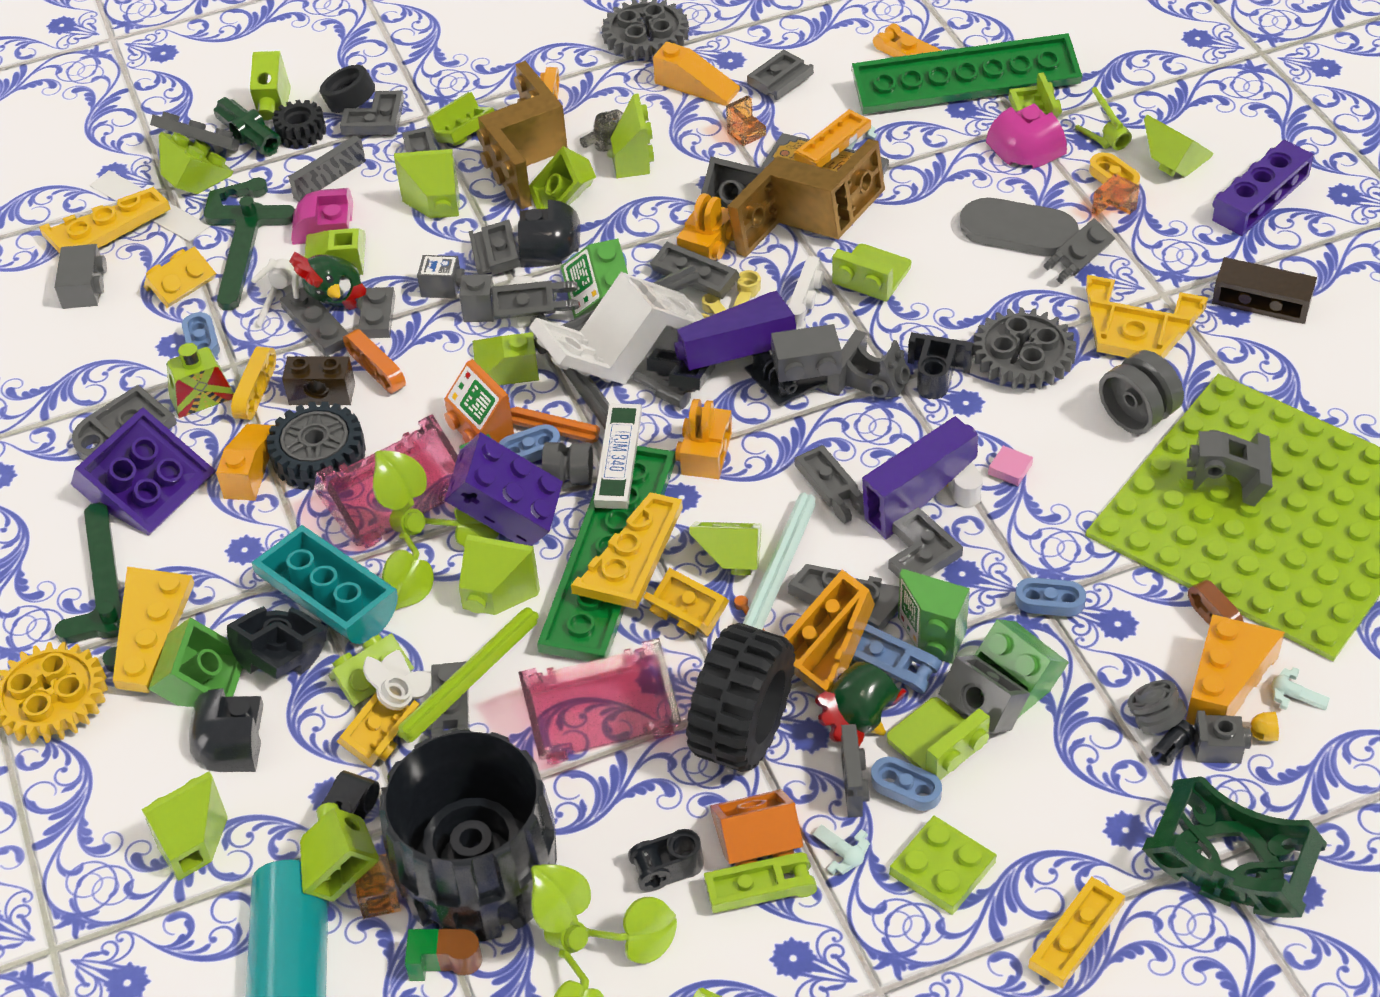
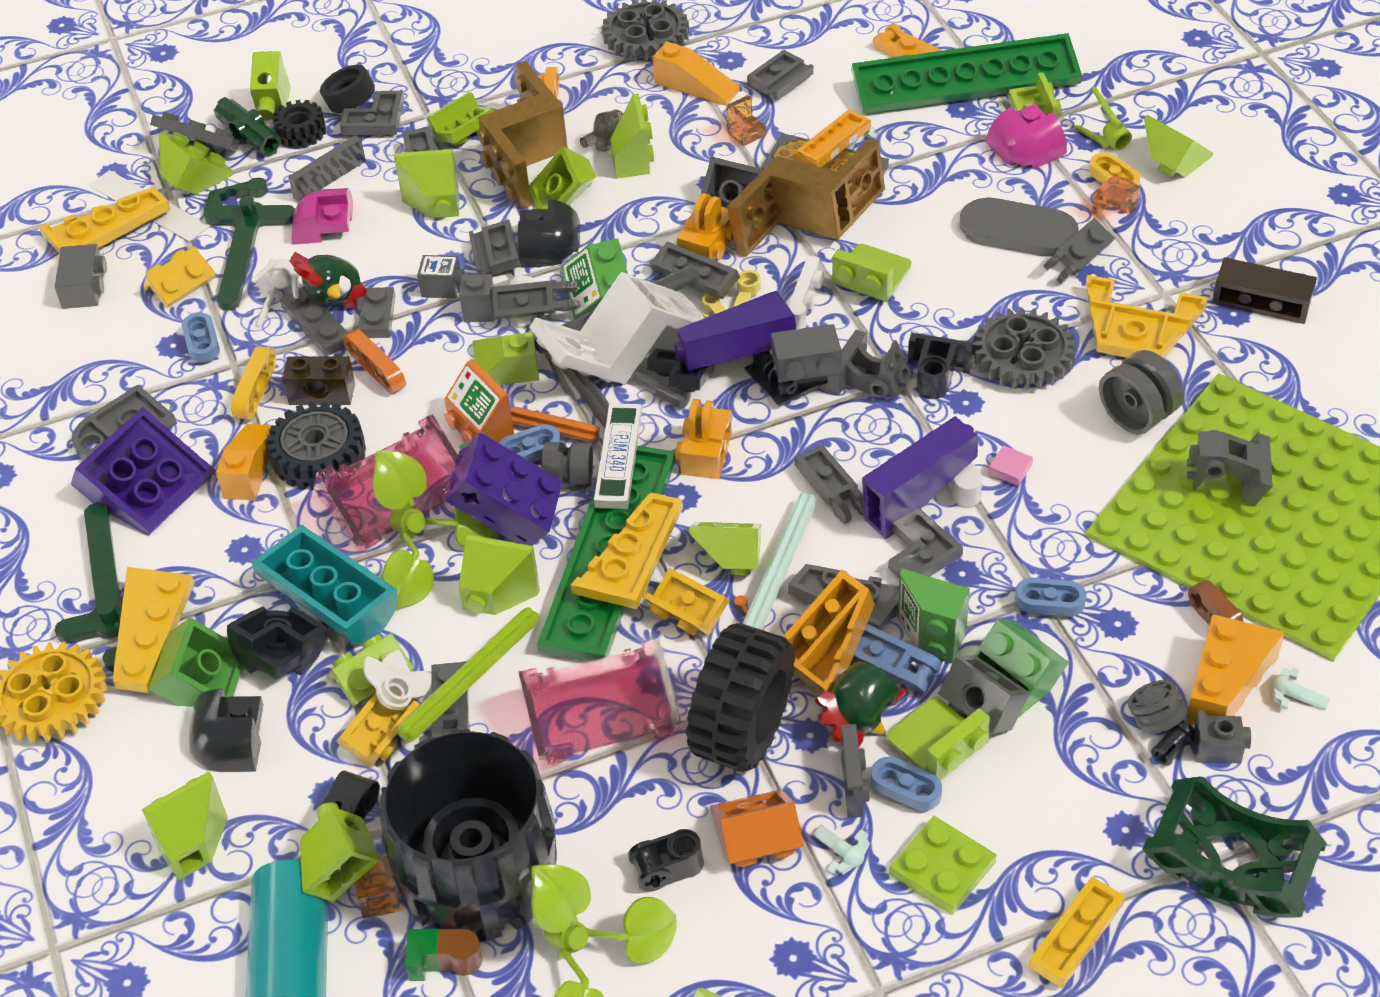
lime torso [166,343,234,418] -> none
lime slope [305,228,366,275] -> none
lime plate [704,852,818,913] -> none
dark purple brick [1212,140,1314,236] -> none
yellow hinge [1251,711,1279,742] -> none

